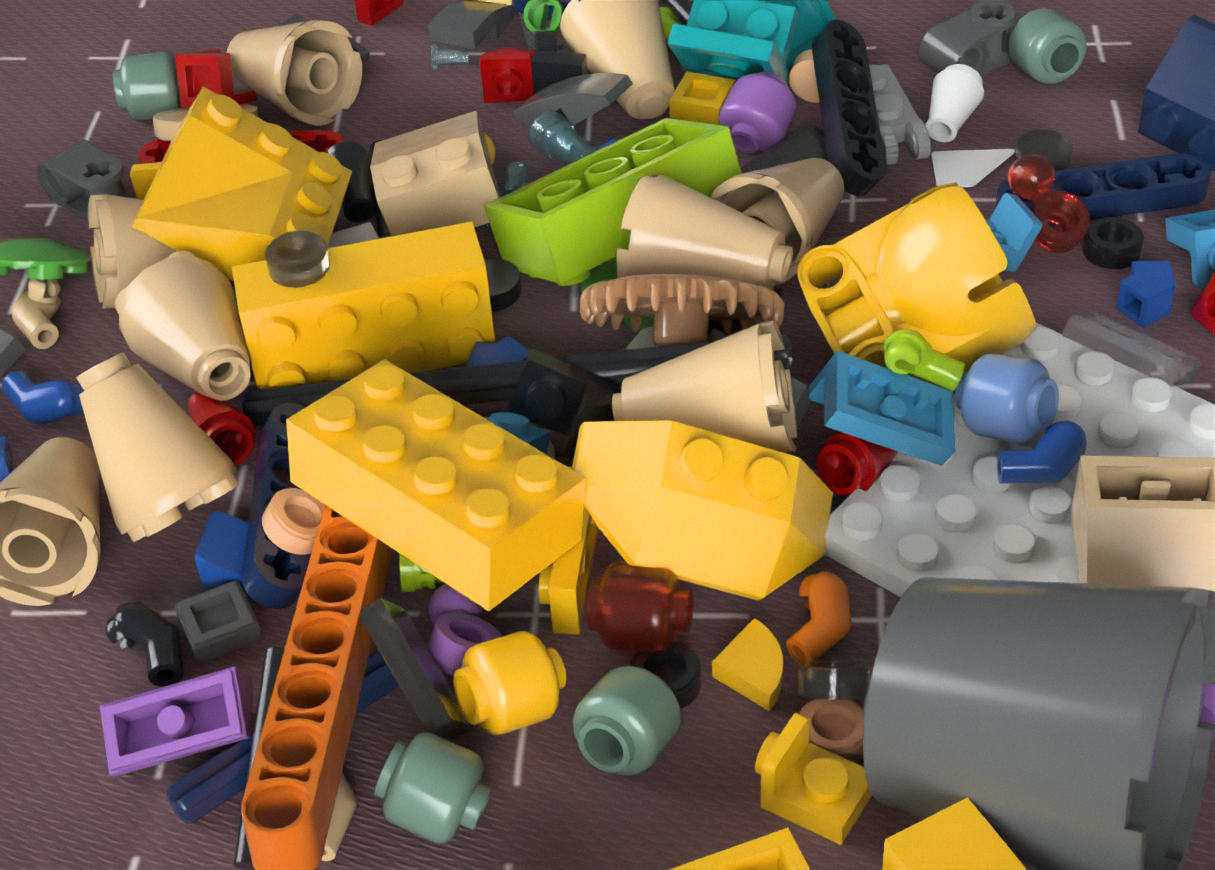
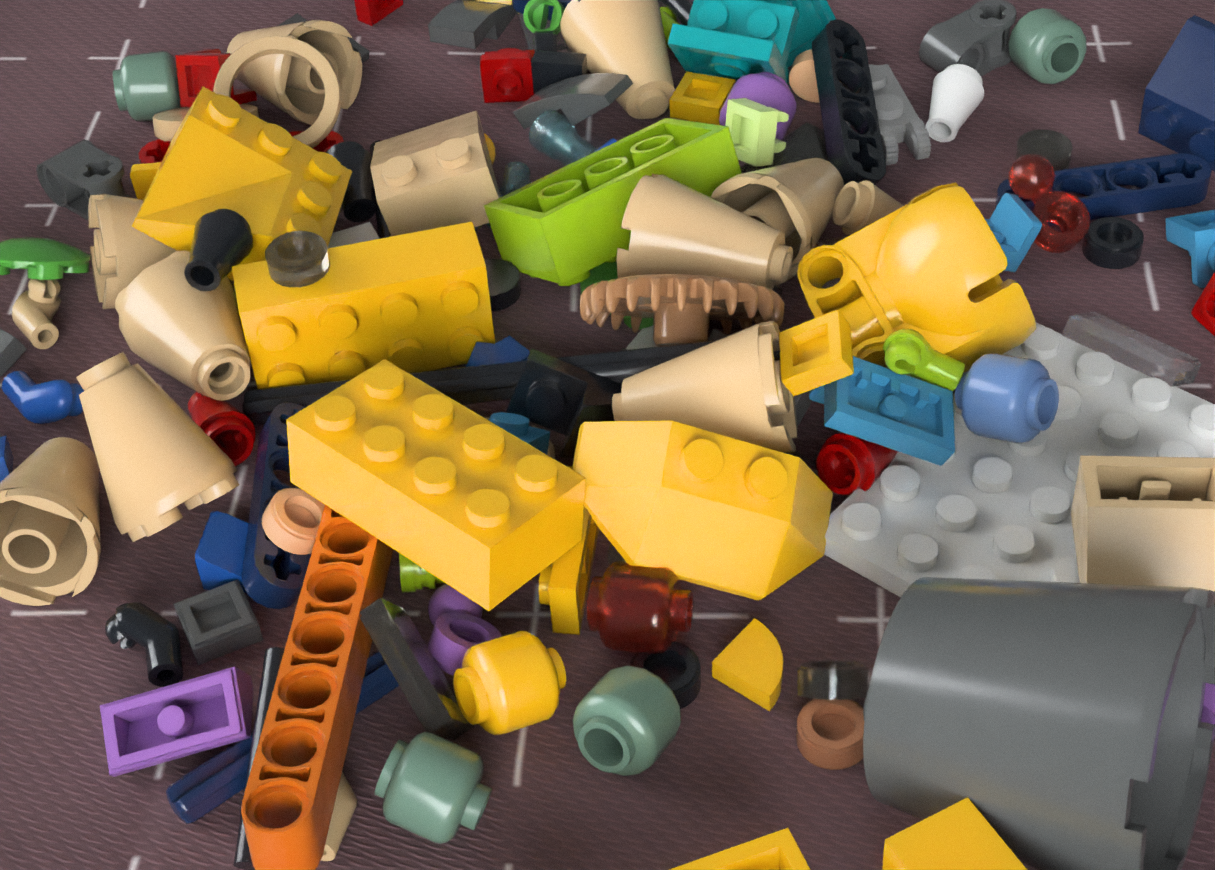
clear light blue piece [431,44,468,70] -> none
yellow bracket [755,712,872,845] -> none
orange arm [786,571,852,667] -> none
white sticker [931,149,1015,187] -> none
blue arm [997,421,1087,484] -> none
blue piece [1116,261,1176,328] -> none
none -> black cone [184,209,253,291]
none -> tan piece [213,36,342,148]
none -> yellowish green tile [725,98,789,167]
none -> yellow plate [779,309,854,397]
none -> tan cone [832,180,904,235]

